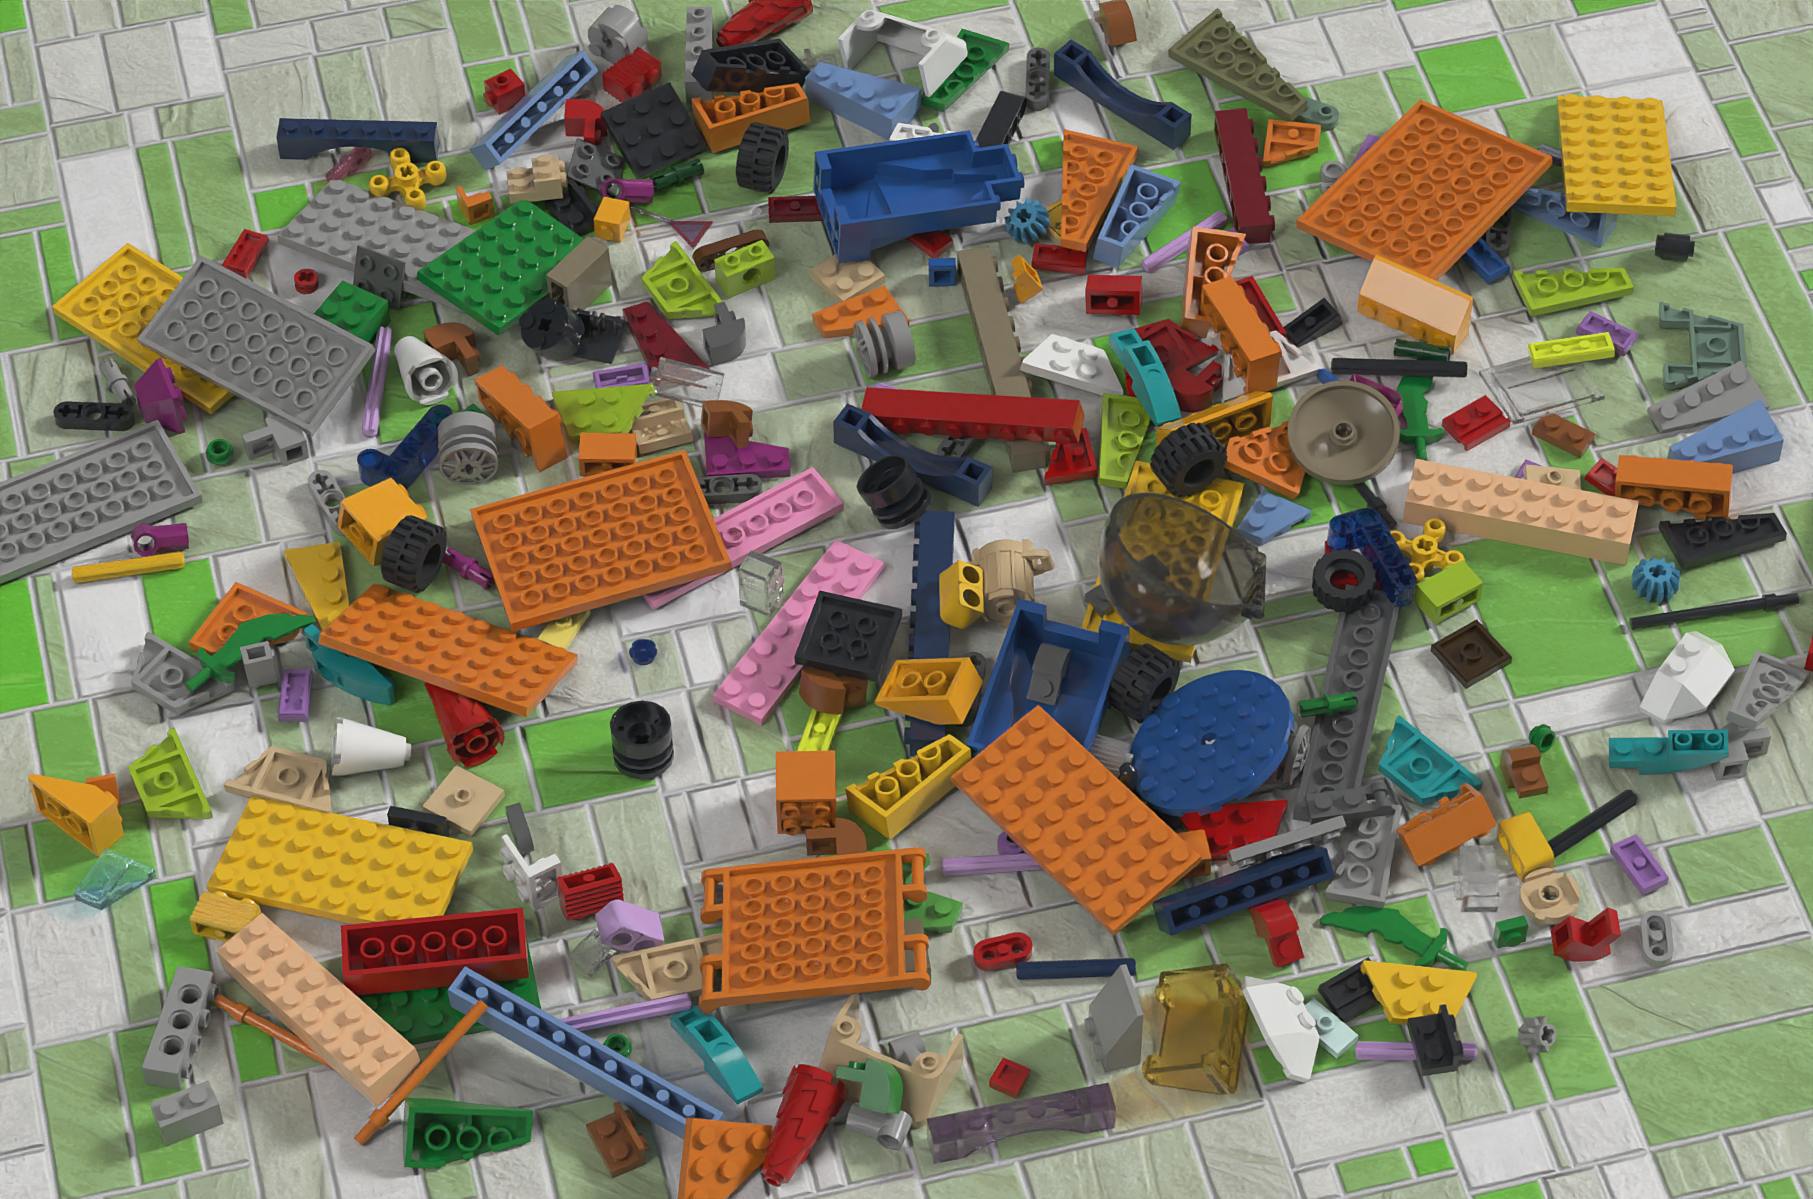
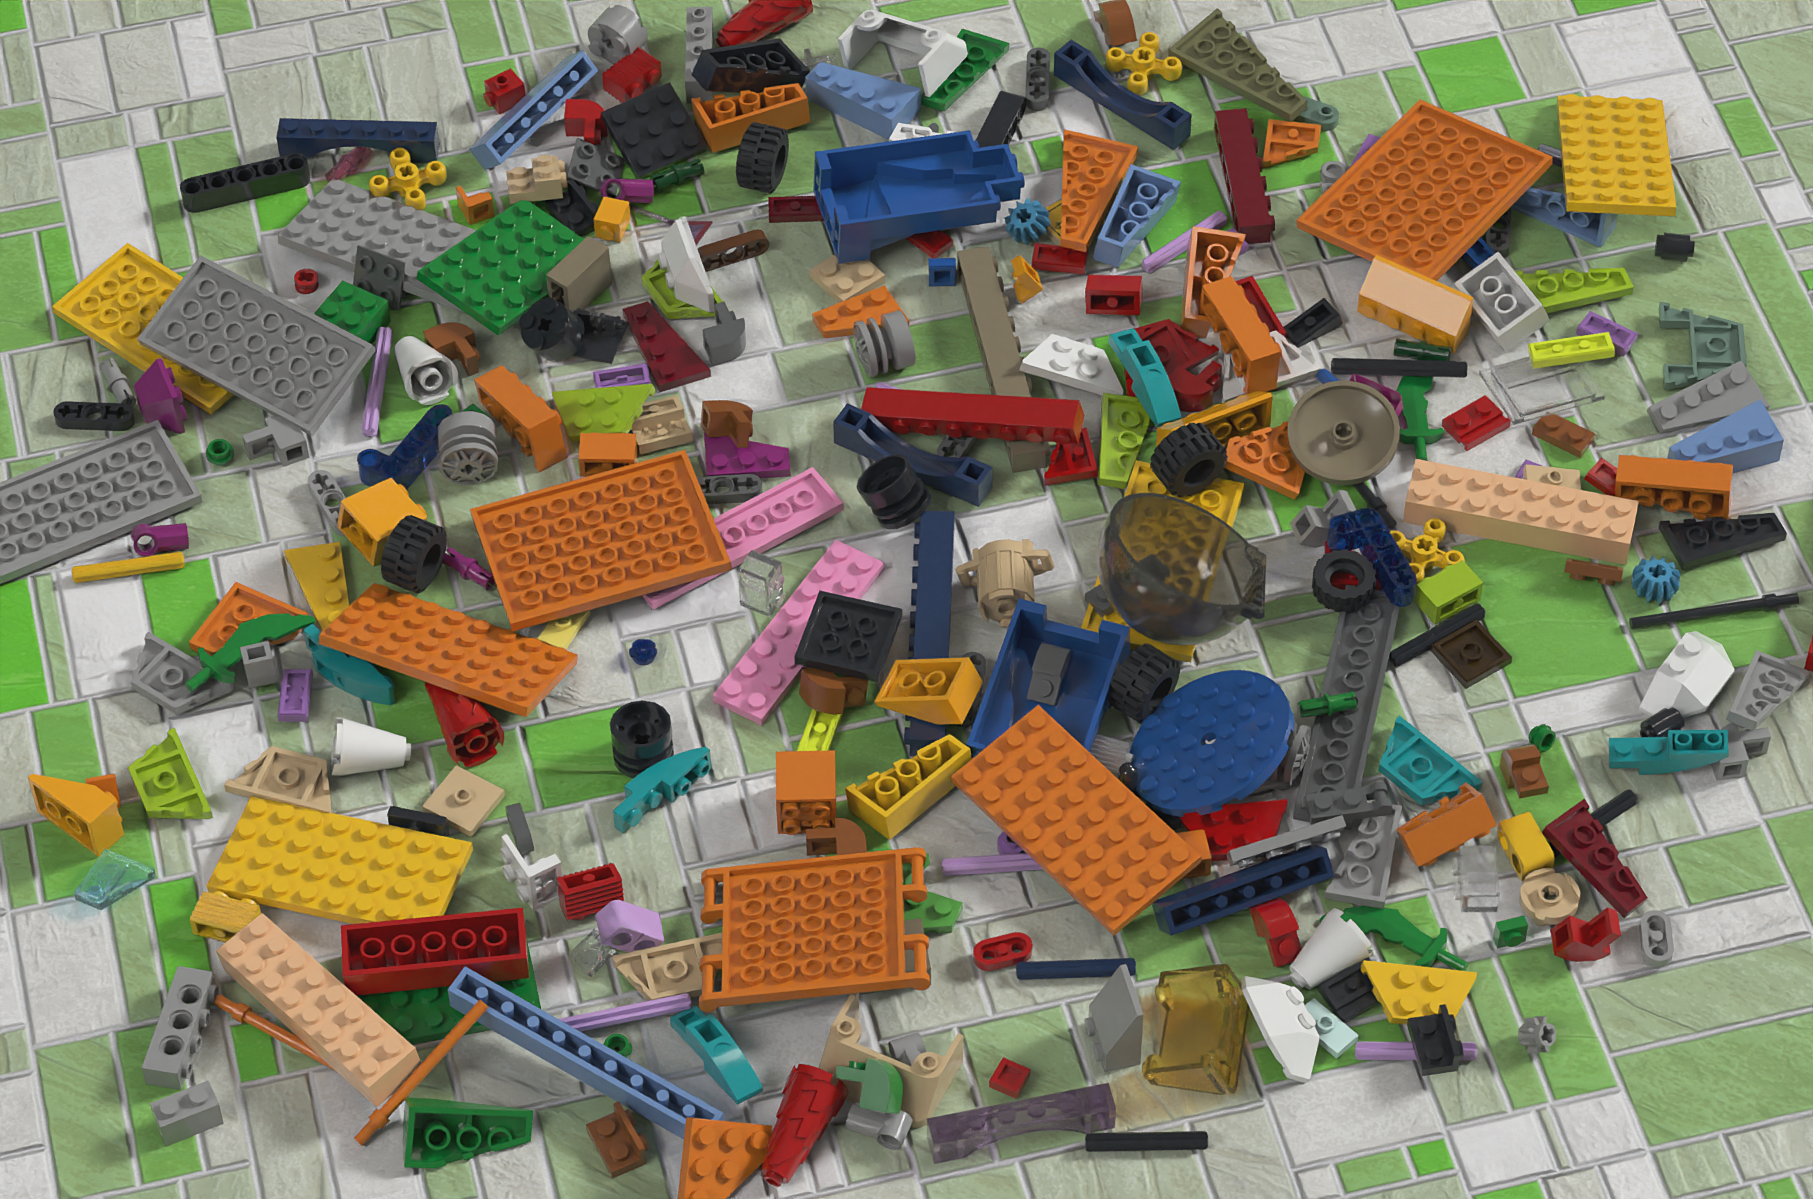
red plate [221,229,269,279] -> none
clear brick [649,357,725,407] -> none
lime brick [714,240,776,299] -> none
yellow piece [939,560,984,629] -> none
medium blue wing [1237,490,1311,545] -> none
medium lavender plate [1610,834,1669,896] -> none
none -> black beam [180,153,310,213]
none -> teal slope [613,747,711,834]
none -> white wedge [658,216,714,312]
none -> black axle [1085,1131,1208,1152]
none -> yellow gear [1105,32,1182,96]
none -> white cone [1289,908,1374,990]
none -> light grey brick [1290,490,1357,547]
none -> black axle [1389,603,1486,667]
none -> white brick [1454,252,1550,353]
none -> dark red wing [1542,799,1648,918]
none -> dark orange plate [1564,558,1623,585]
none -> black brick [1640,707,1685,737]

